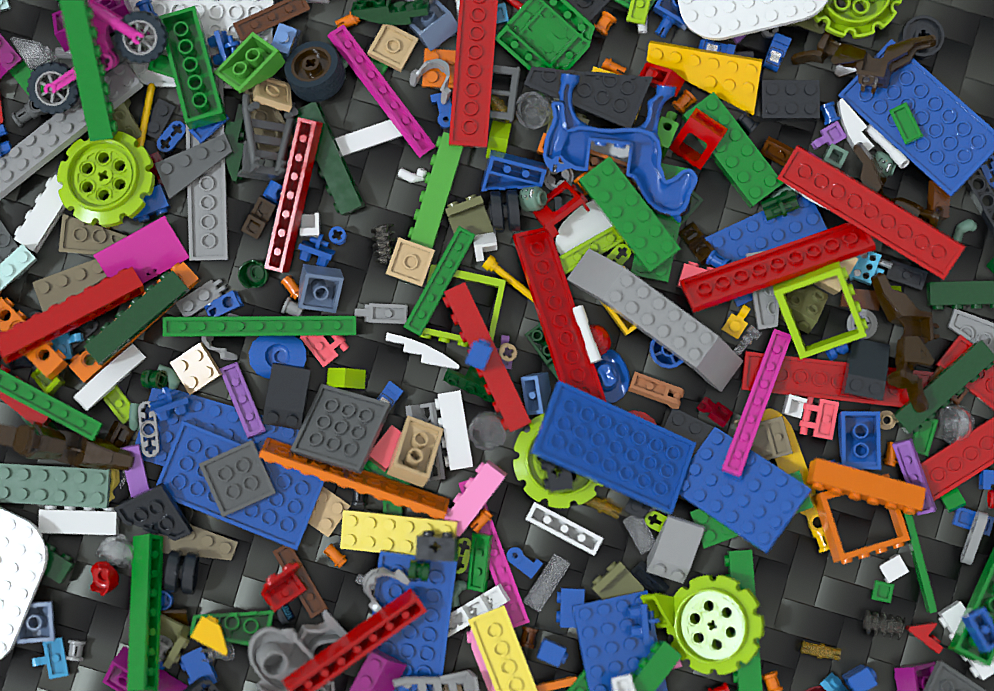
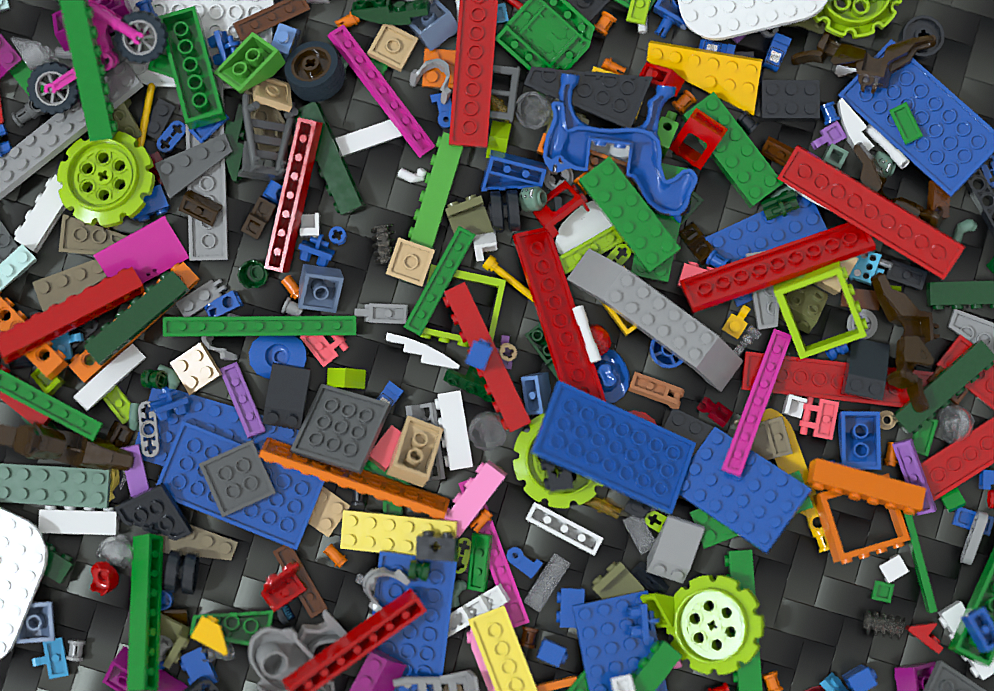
clear yellow pin [800,641,841,661] -> none
none -> dark brown slope [179,190,223,227]

